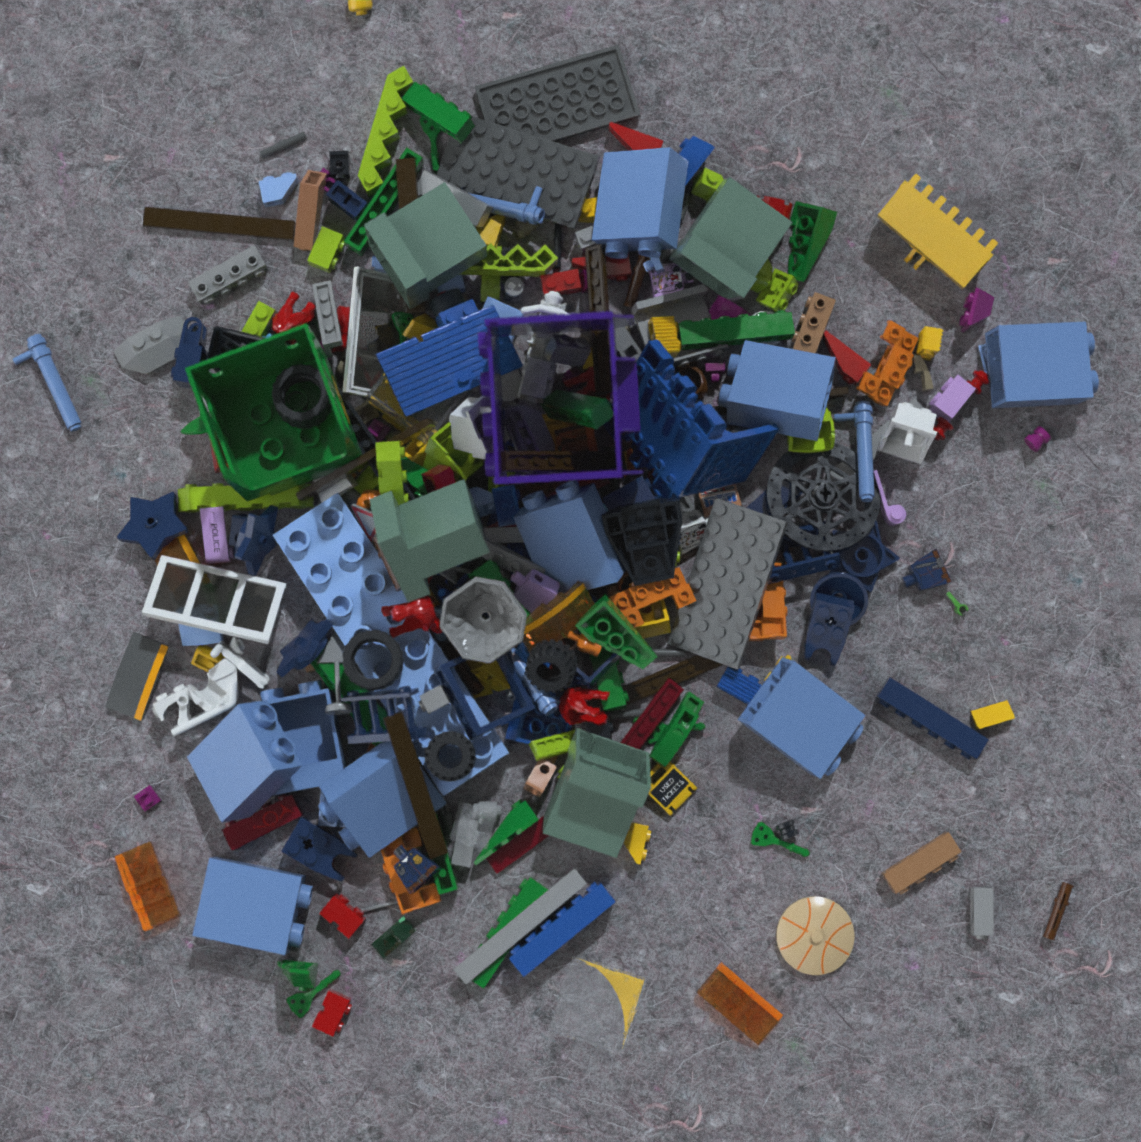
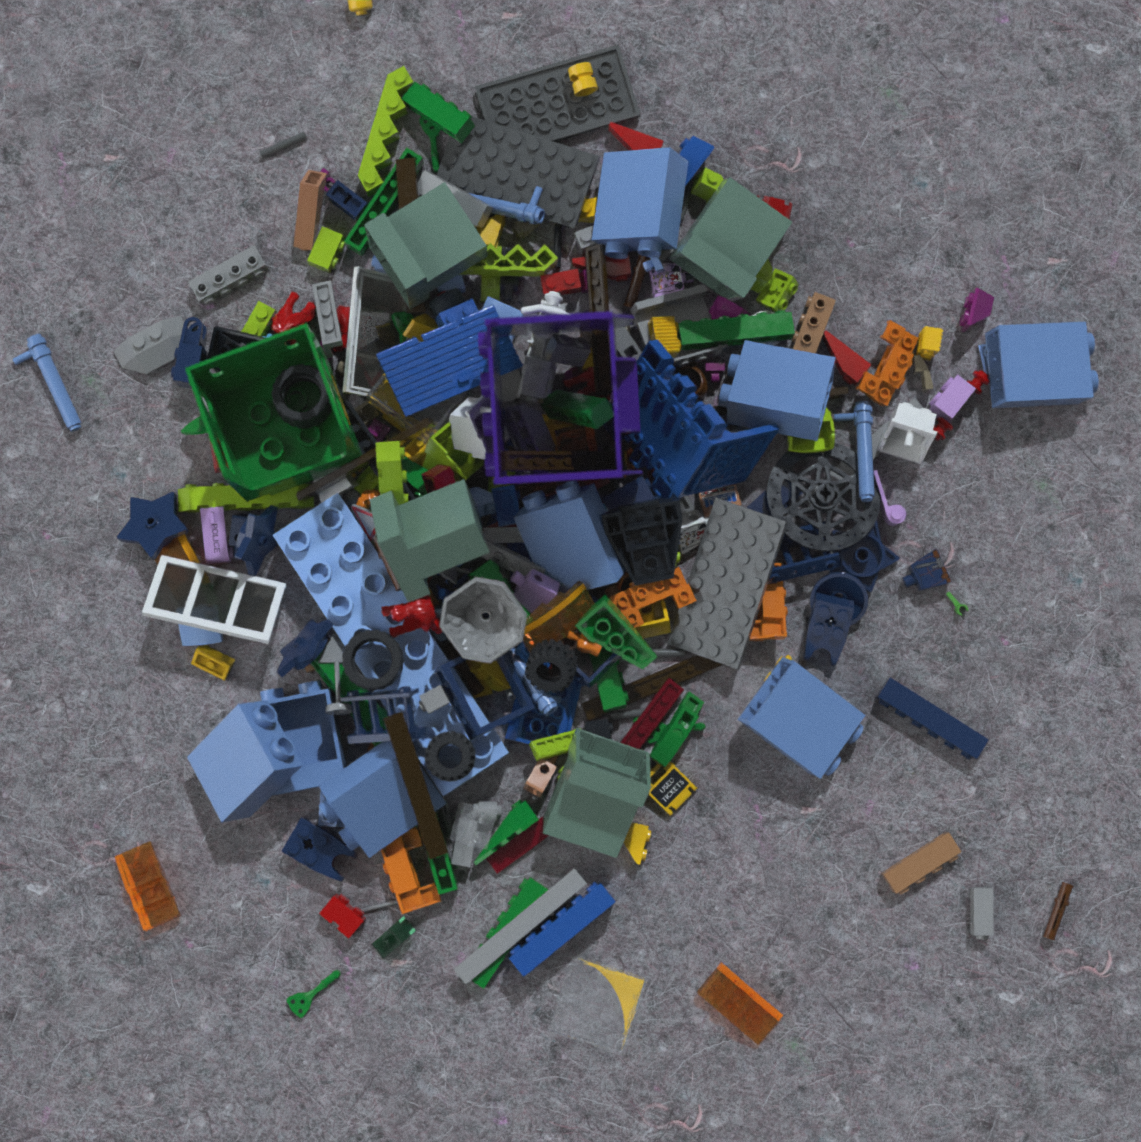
dark grey slope [105,632,170,721] -> none
magenta tile [134,785,162,812] -> none
dark brown tile [142,207,296,241] -> none
white piece [152,637,270,737] -> none
medium blue brick [192,856,313,955] -> none
dark red brick [222,793,304,851] -> none
light blue slope [259,172,299,208] -> none
green wedge [277,959,319,992] -> none
red brick [312,989,352,1037] -> none
black brick [329,151,350,181] -> none
torso [393,845,441,894] -> none
light grey tile [504,277,524,297] -> none
red piece [559,686,610,726] -> none
blue brick [716,666,762,705] -> none
green piece [750,822,810,857] -> none
black wheel [776,819,799,841] -> none
tan dish [776,896,855,975] -> none
green wedge [788,201,837,282] -> none
yellow piece [877,174,998,290] -> none
yellow slope [970,700,1015,730] -> none
magenta wheel [1024,426,1051,453] -> none
none -> yellow wheel [567,62,598,97]

